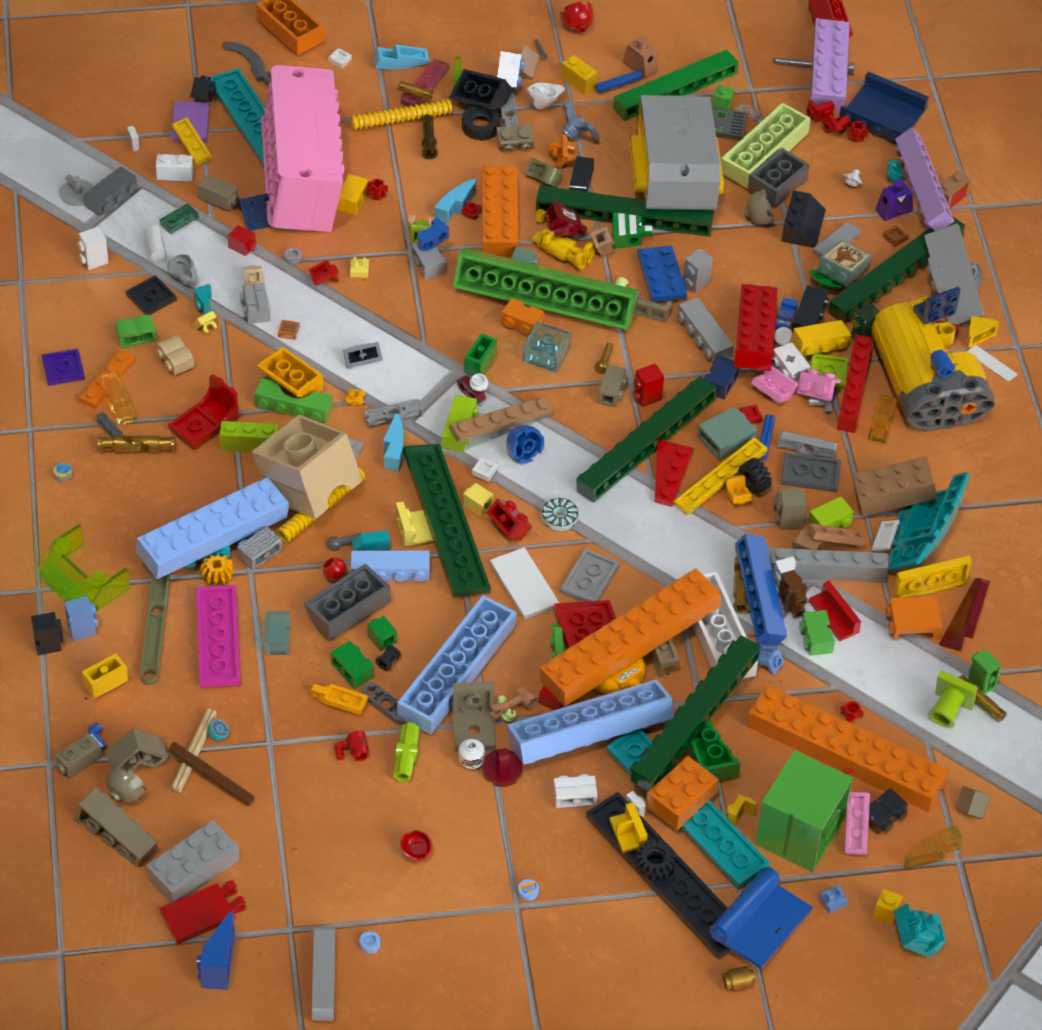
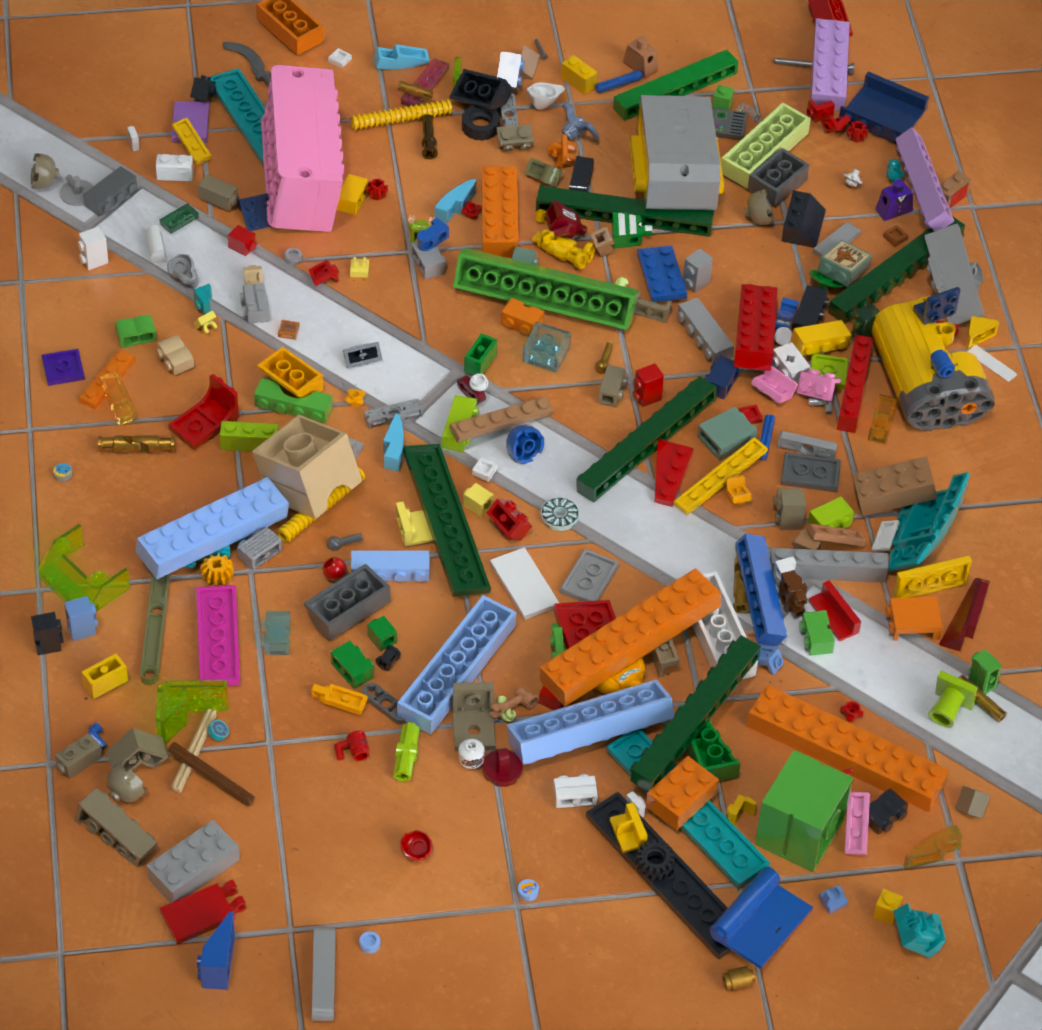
dark grey axle [96,412,123,437] -> none
black tile [126,275,177,315] -> none
teal piece [352,530,390,551] -> none
red cylinder [560,1,594,33] -> none
black tyre [738,457,772,495] -> none
none -> dark tan cylinder [31,153,59,189]
none -> clear neon green bracket [156,680,228,744]

